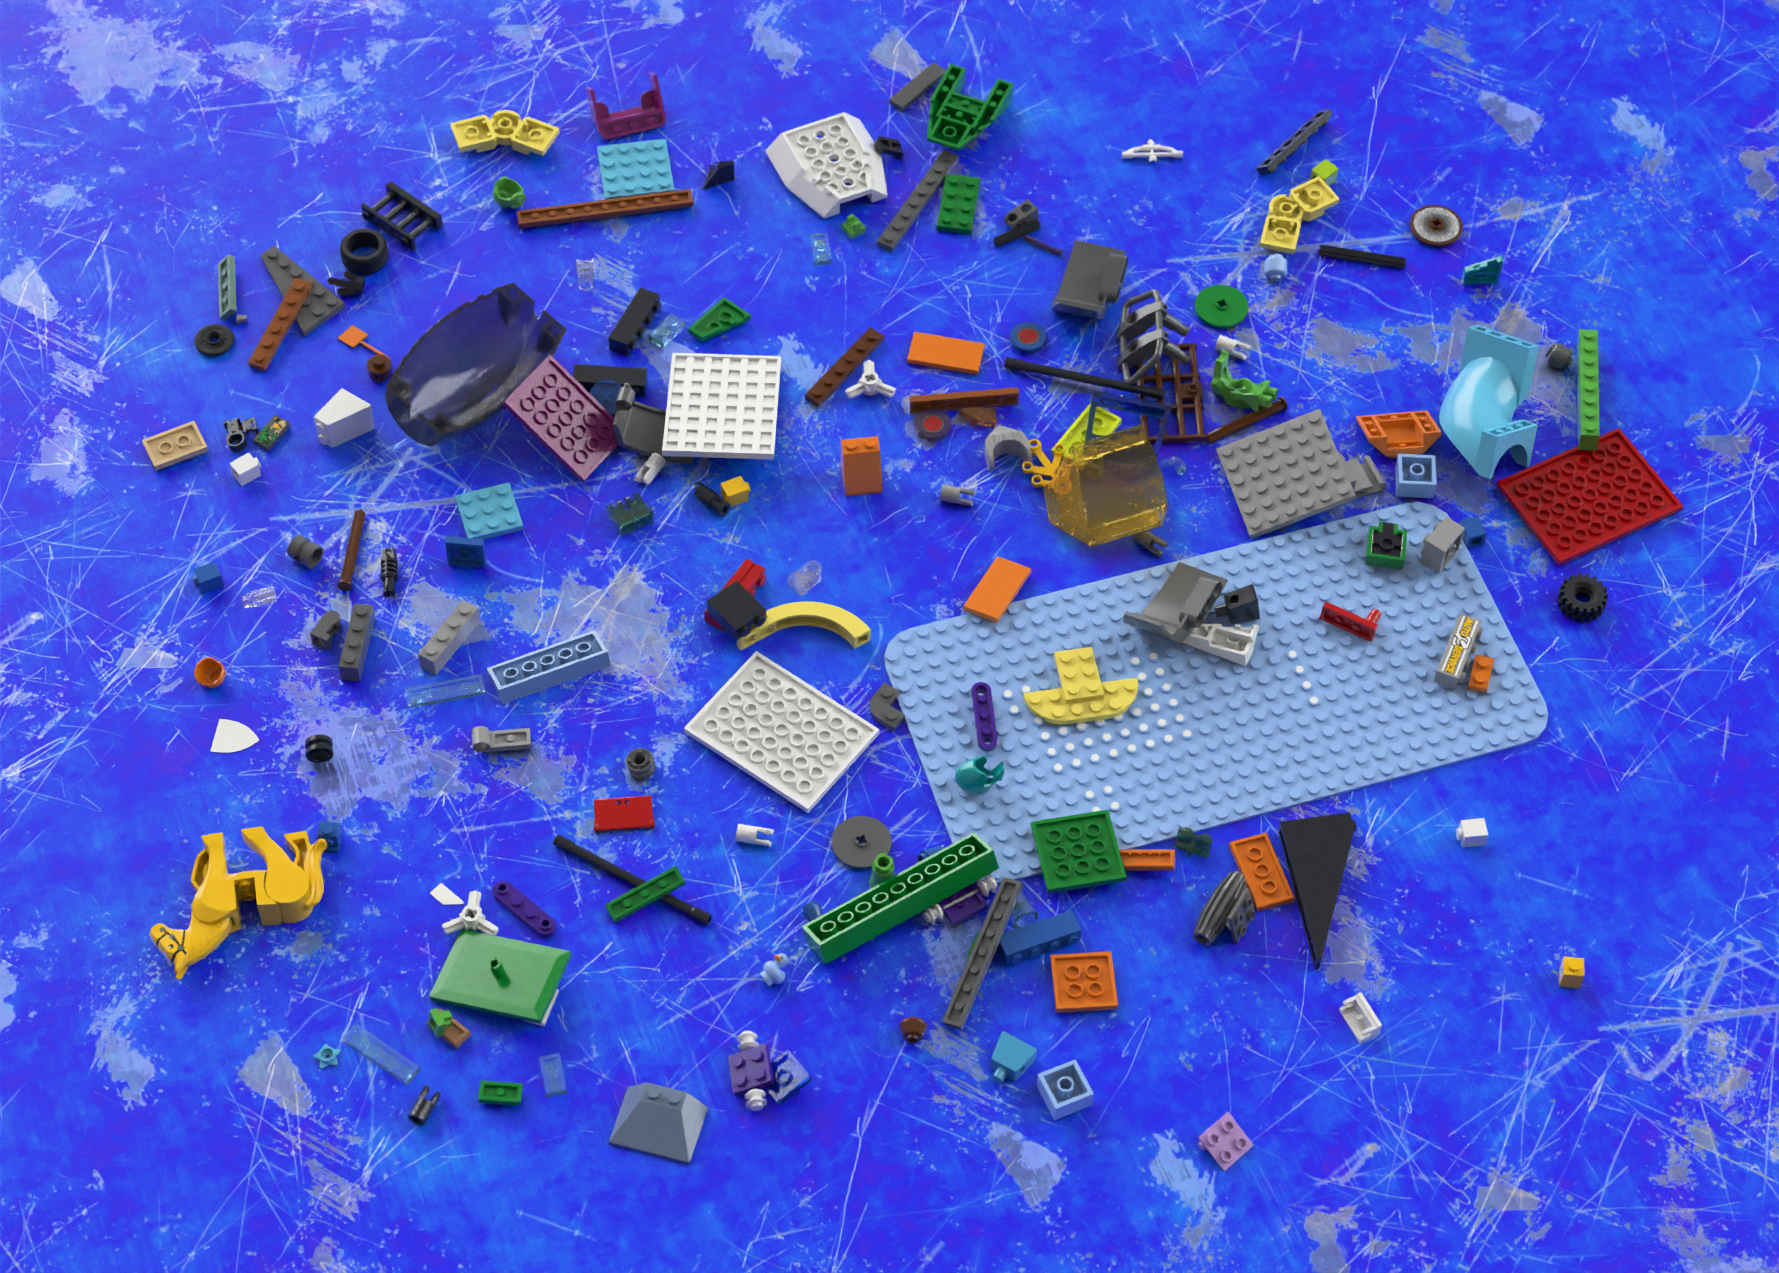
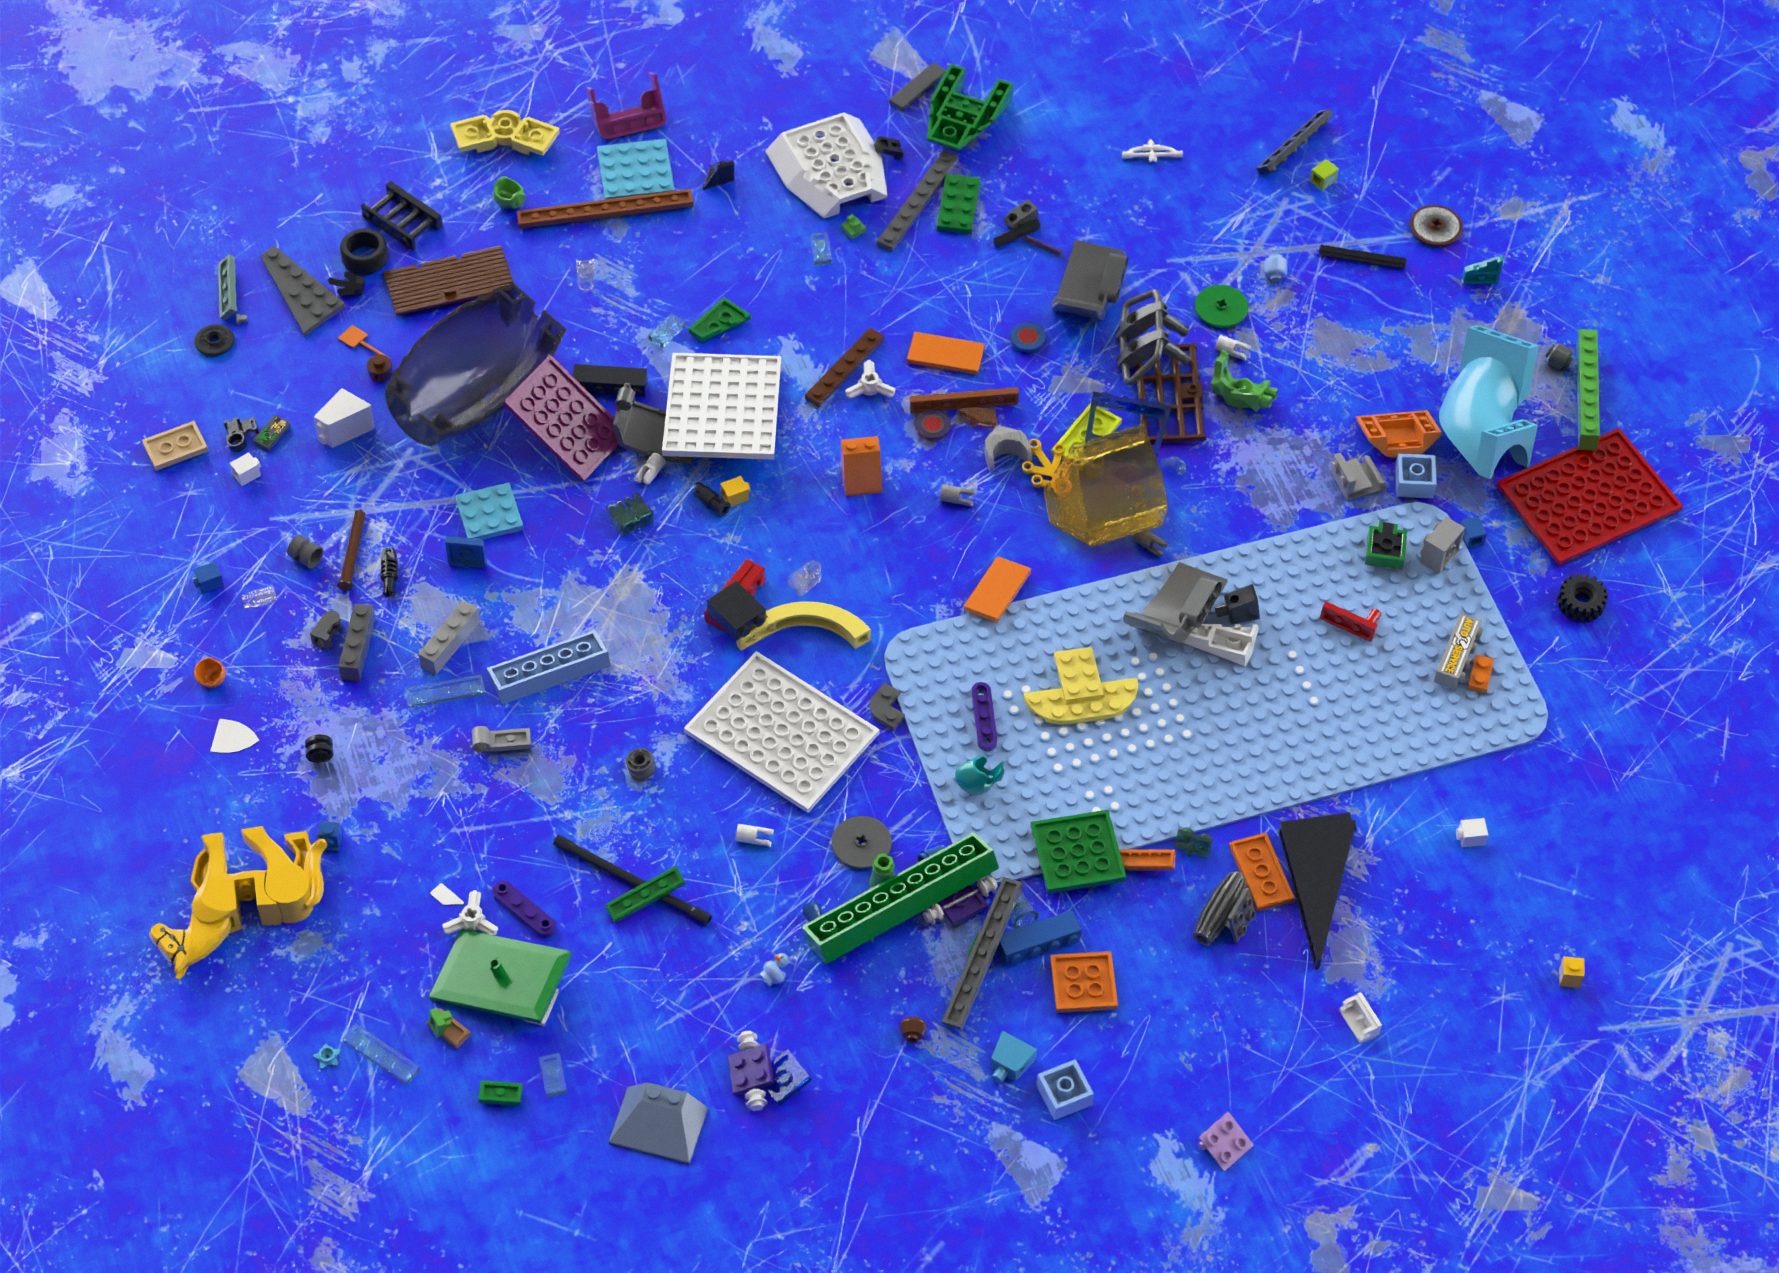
dark orange plate [248,278,313,372] -> none
black hinge [408,1085,441,1126] -> none
blue tile [590,379,622,415] -> none
red door [594,795,655,833] -> none
black brick [608,287,662,356] -> none
black piece [1004,357,1165,400] -> none
reddish brown axle [1206,397,1288,443] -> none
light grey plate [1216,409,1357,539] -> none
light yellow plate [1260,176,1339,254] -> none
none -> reddish brown door [383,245,516,316]

